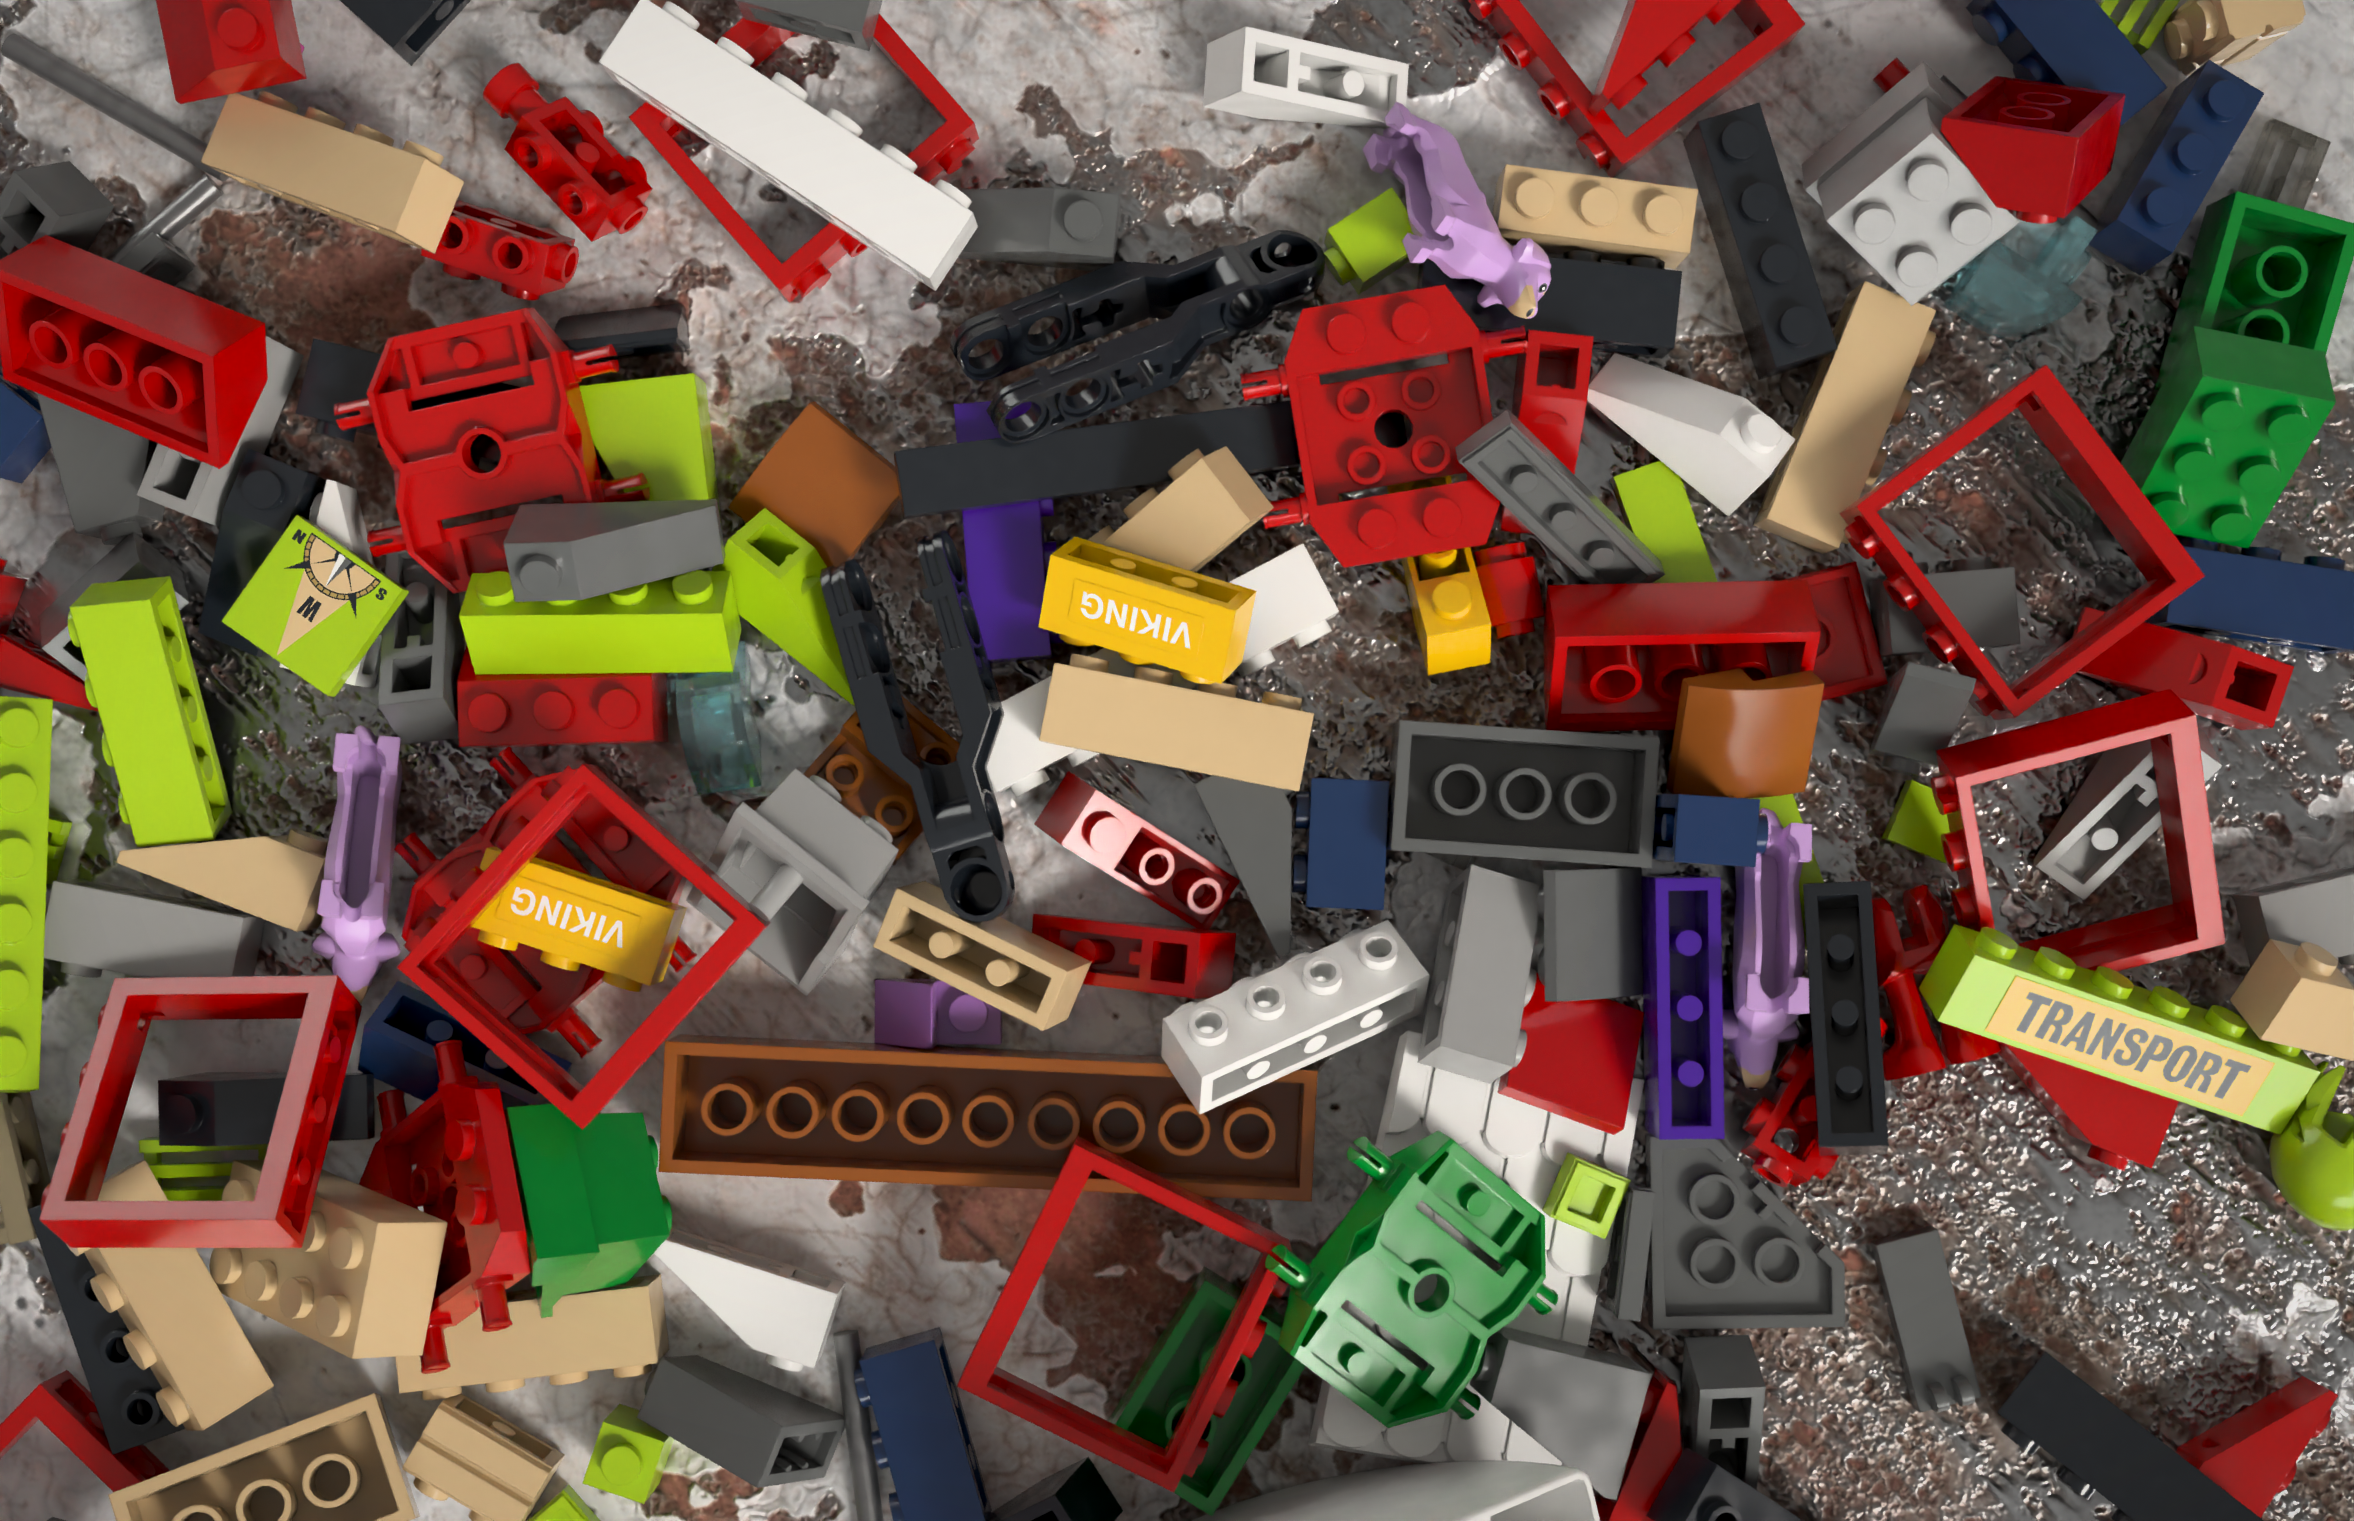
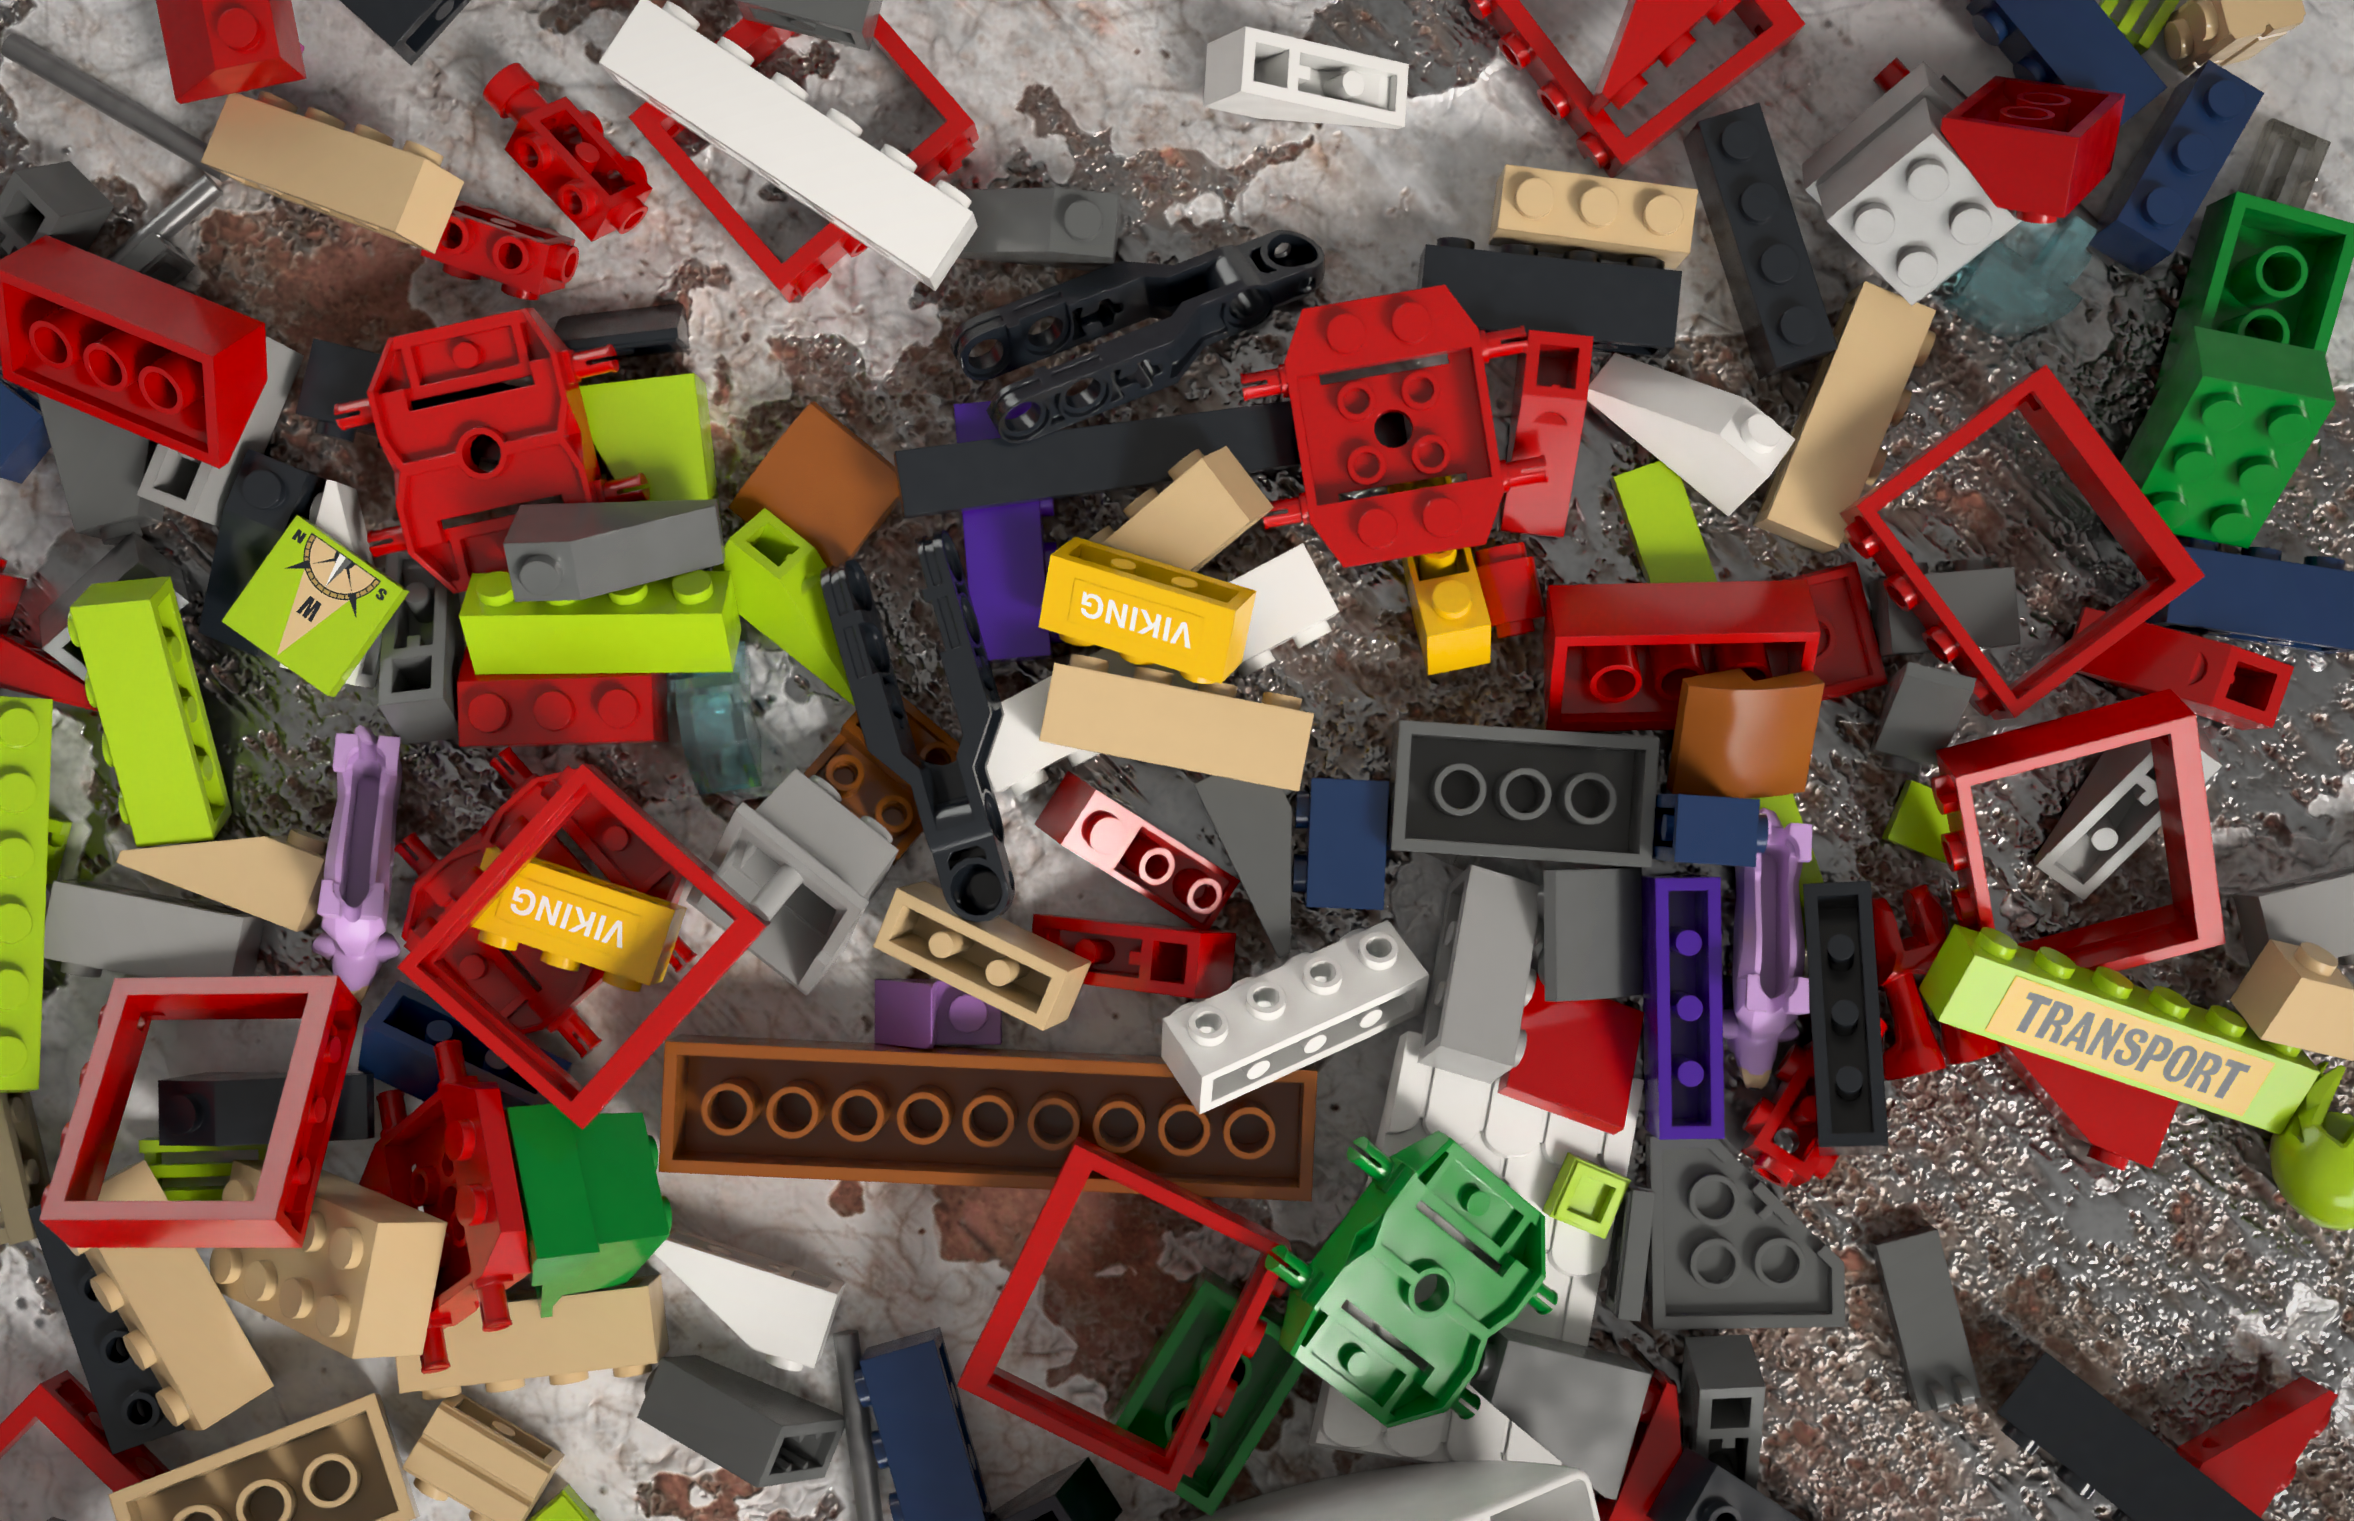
lime brick [582,1403,674,1504] -> none
lime brick [1323,187,1414,295] -> none
lavender animal [1363,102,1552,319] -> none
dark grey tile [1455,409,1665,584] -> none

